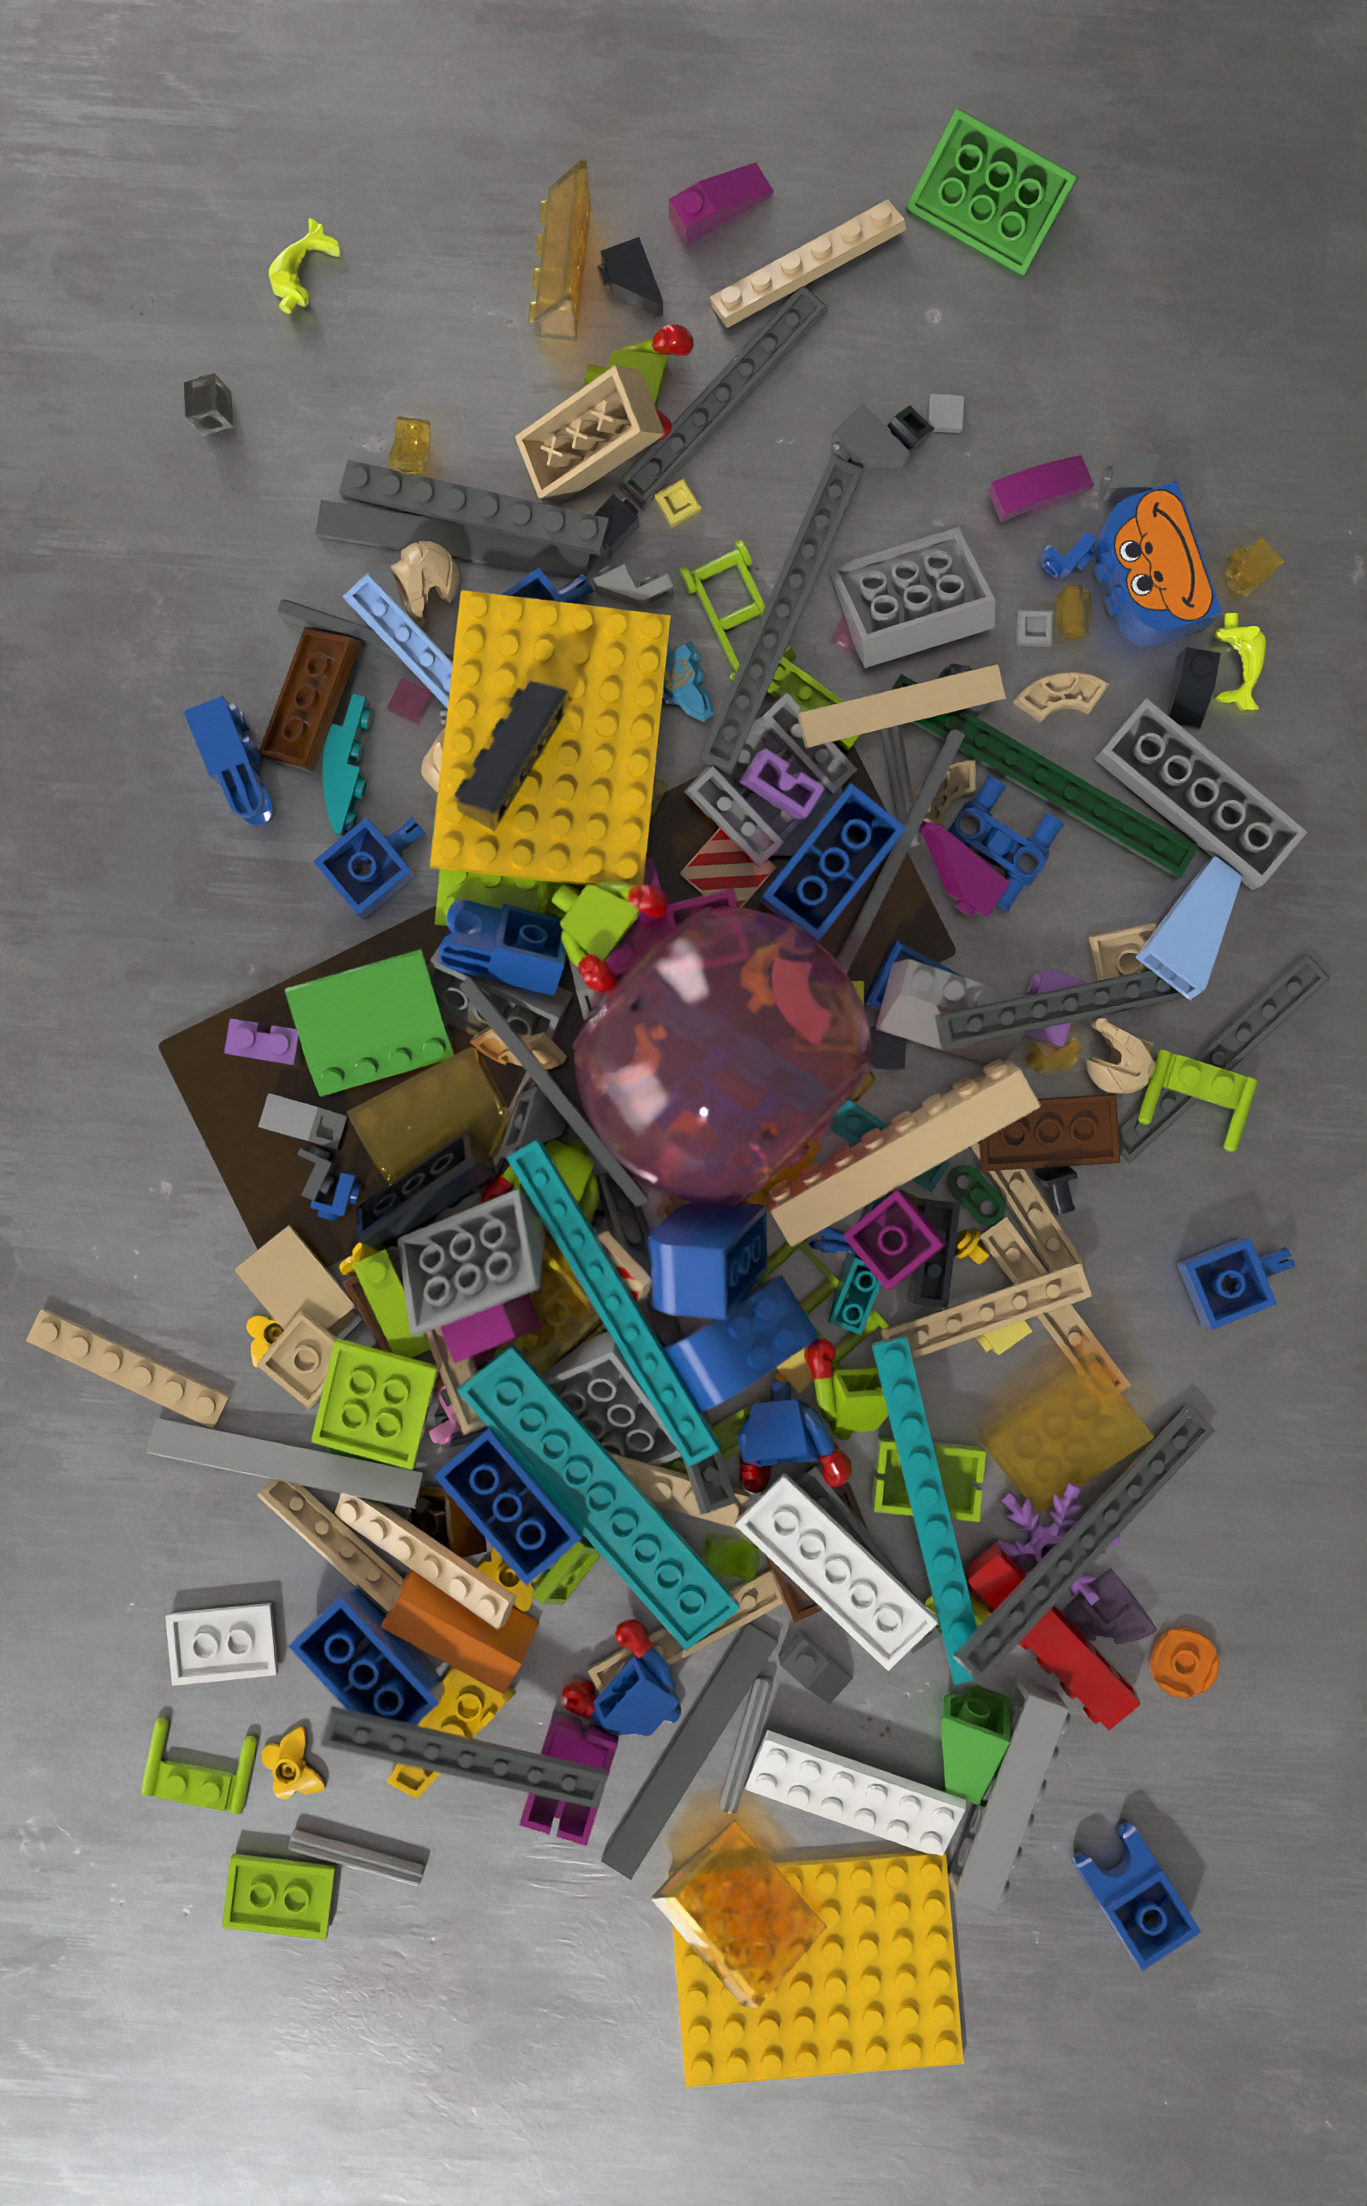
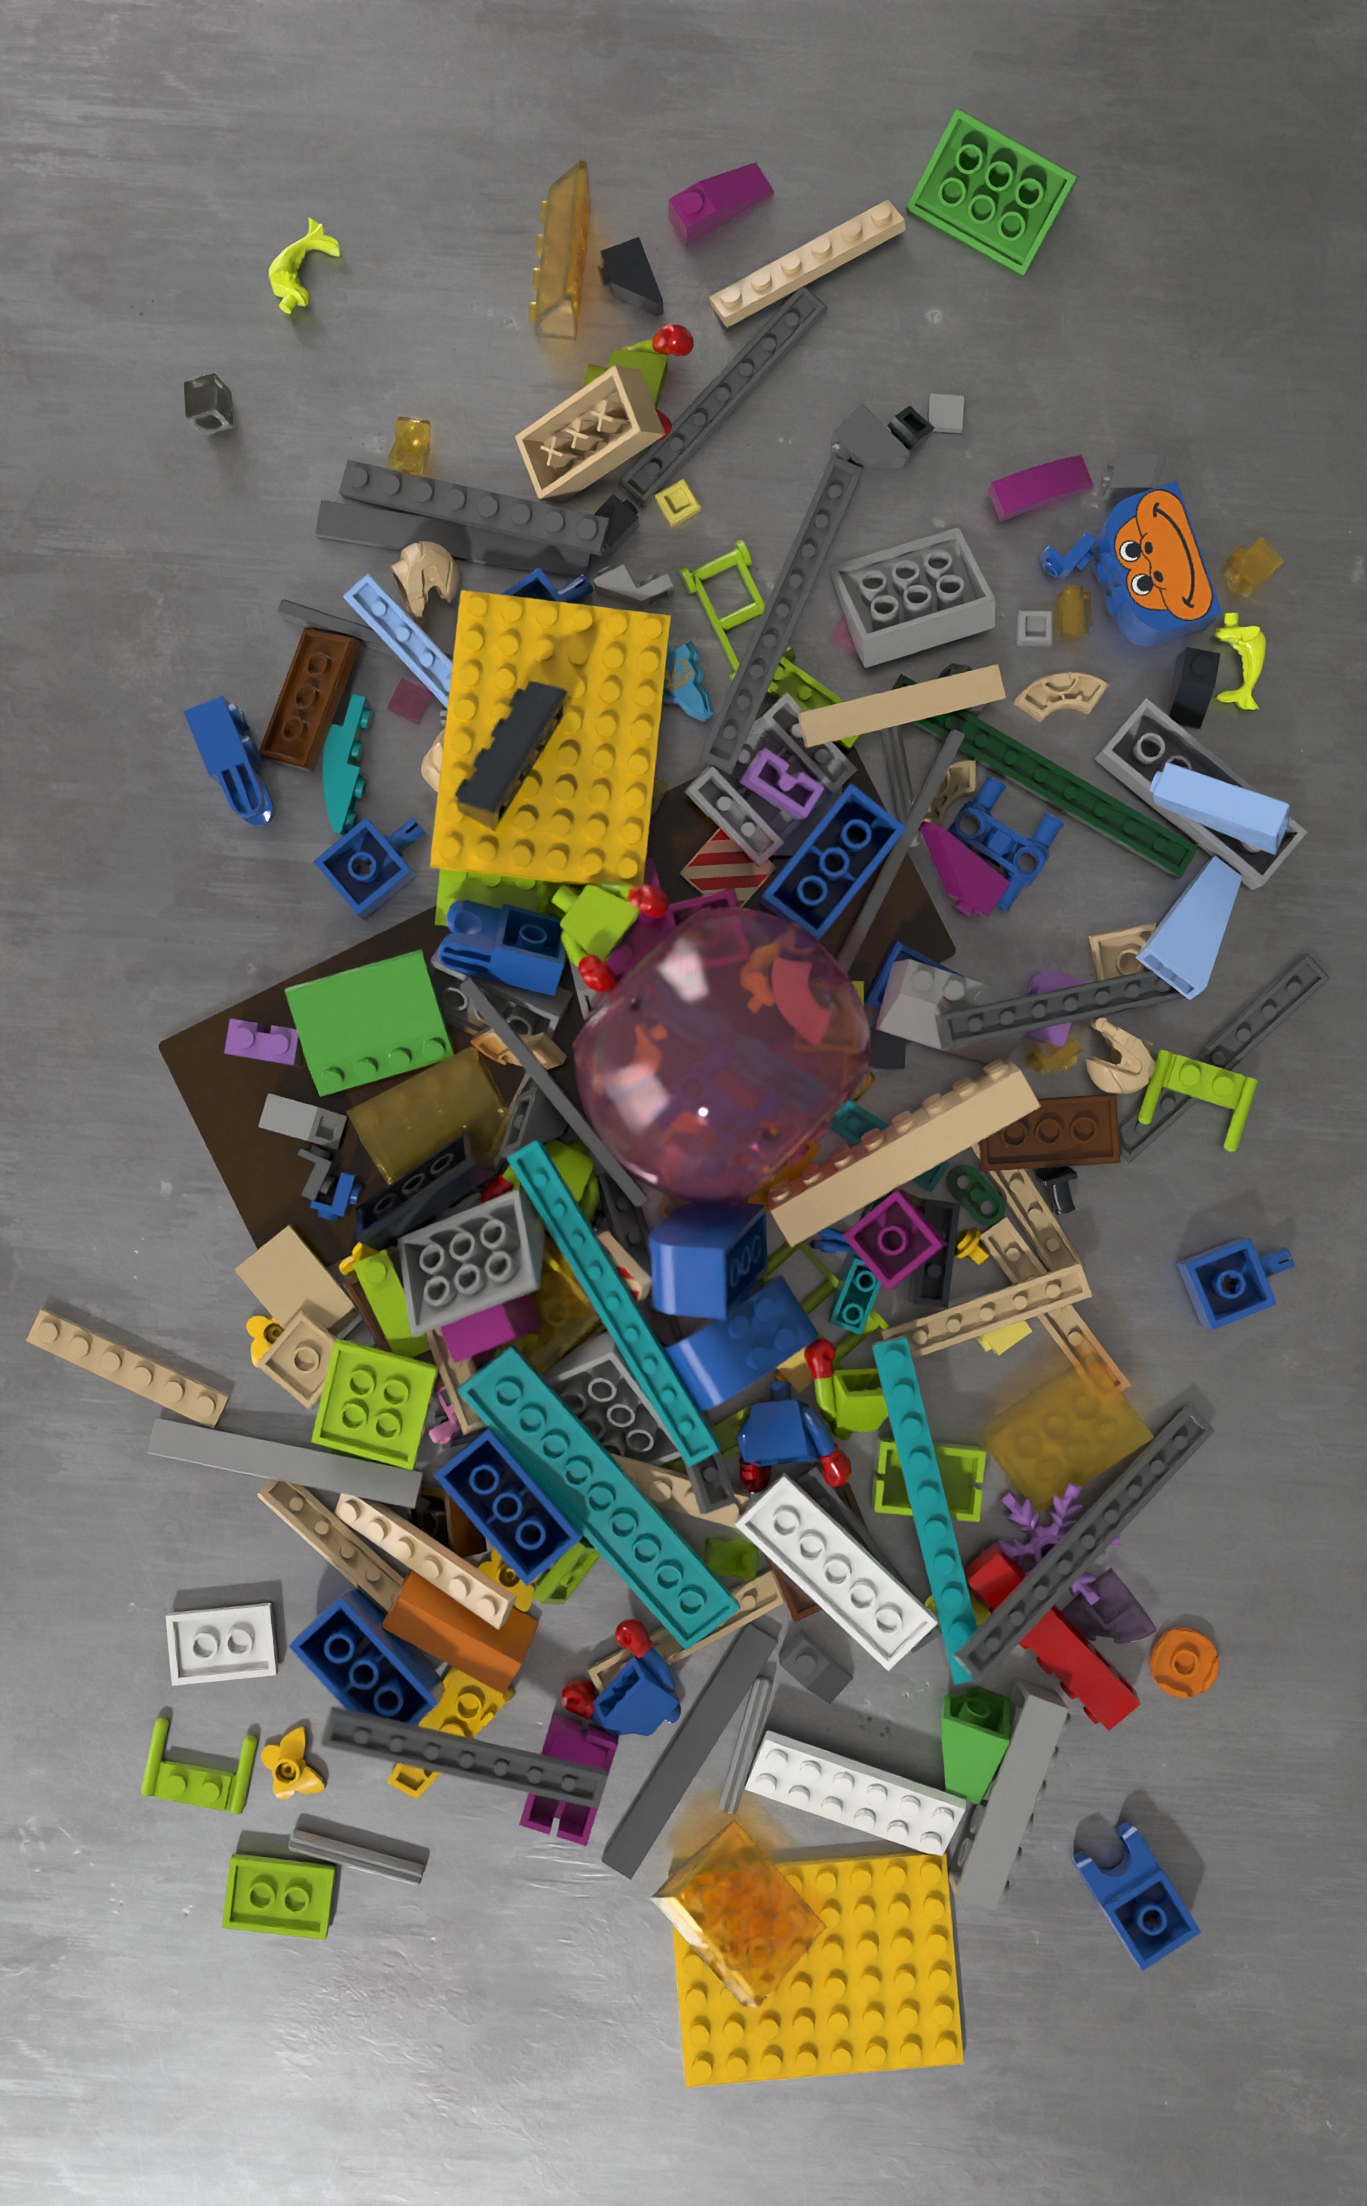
none -> light blue slope [1150,763,1290,855]

